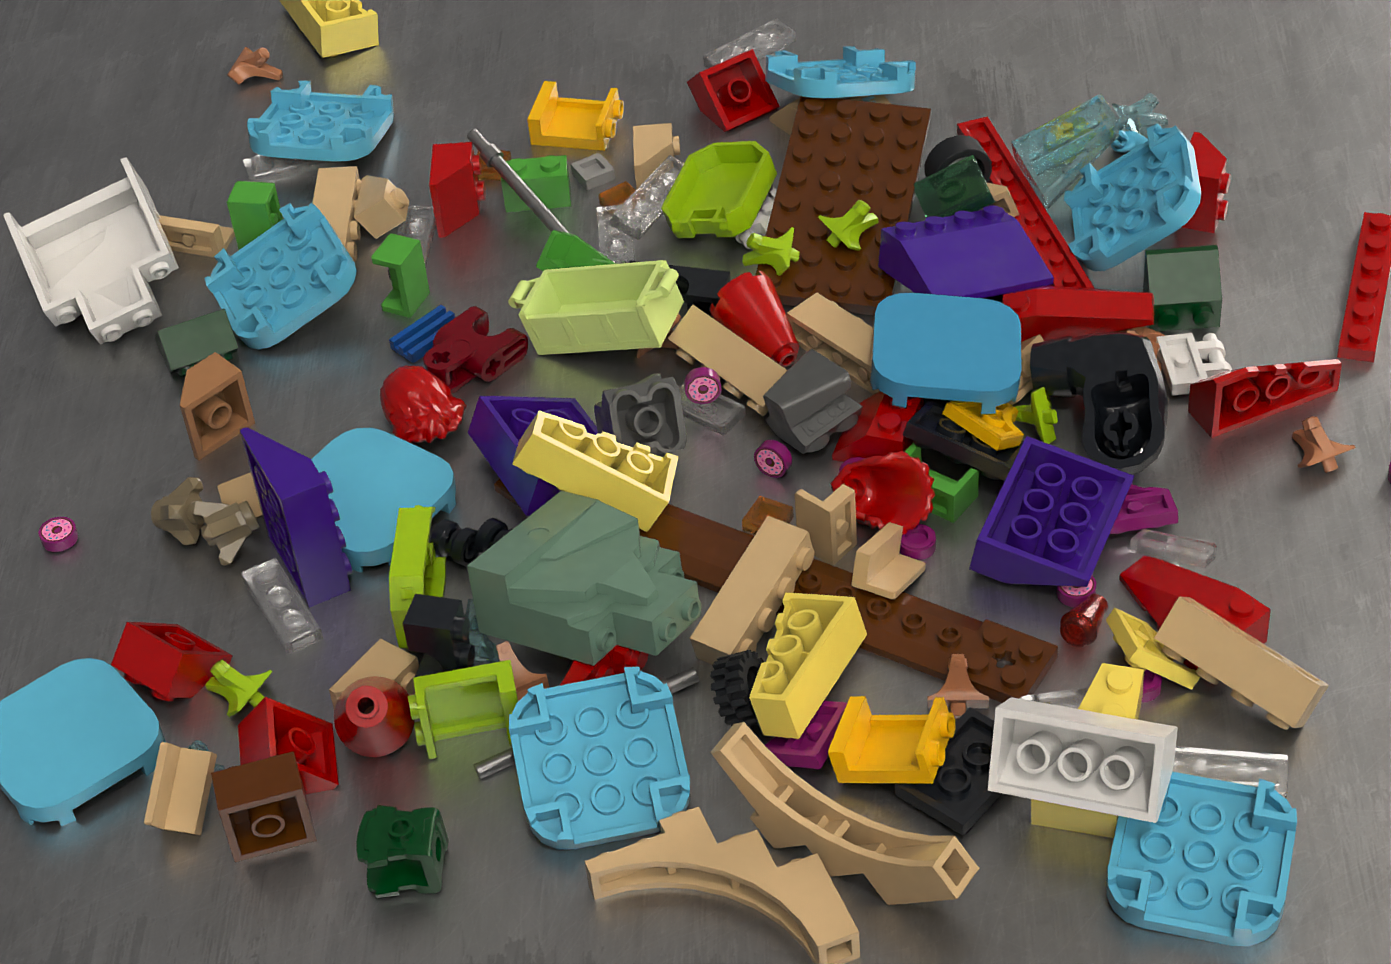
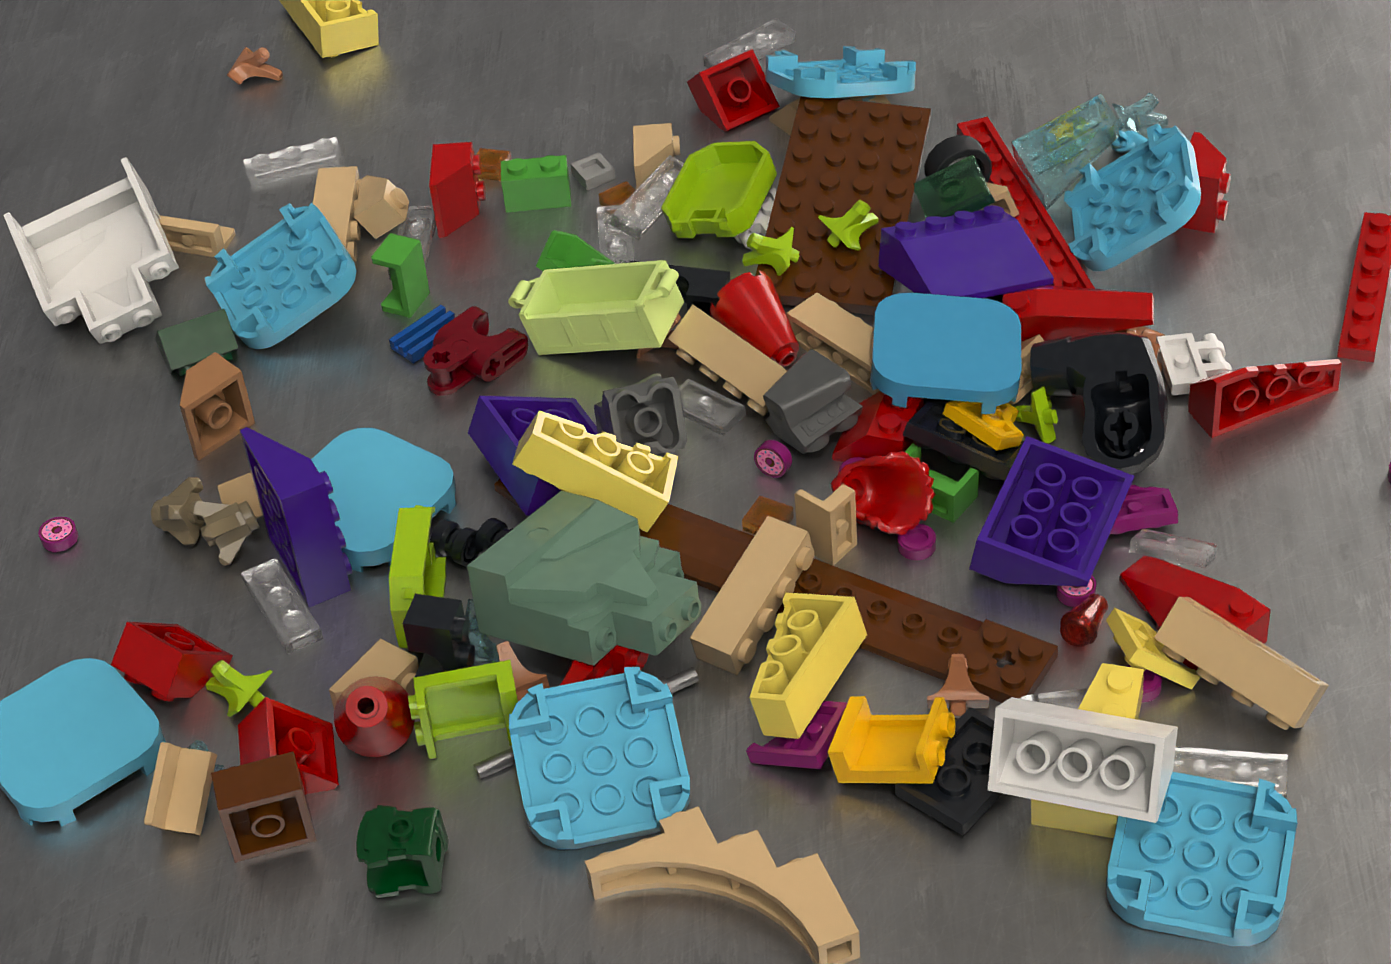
bright green panel [227,181,283,250] -> none
medium azure tile [247,81,394,162] -> none
red piece [380,366,467,444] -> none
flat silver bar [467,129,570,233] -> none
yellow panel [527,81,624,151] -> none
tile [684,367,721,404] -> none
black tyre [710,650,764,727] -> none
tan arch [710,722,979,905] -> none
tan panel [851,522,926,599] -> none
dark green slope [1143,245,1222,332] -> none
nougat piece [1292,416,1356,473] -> none

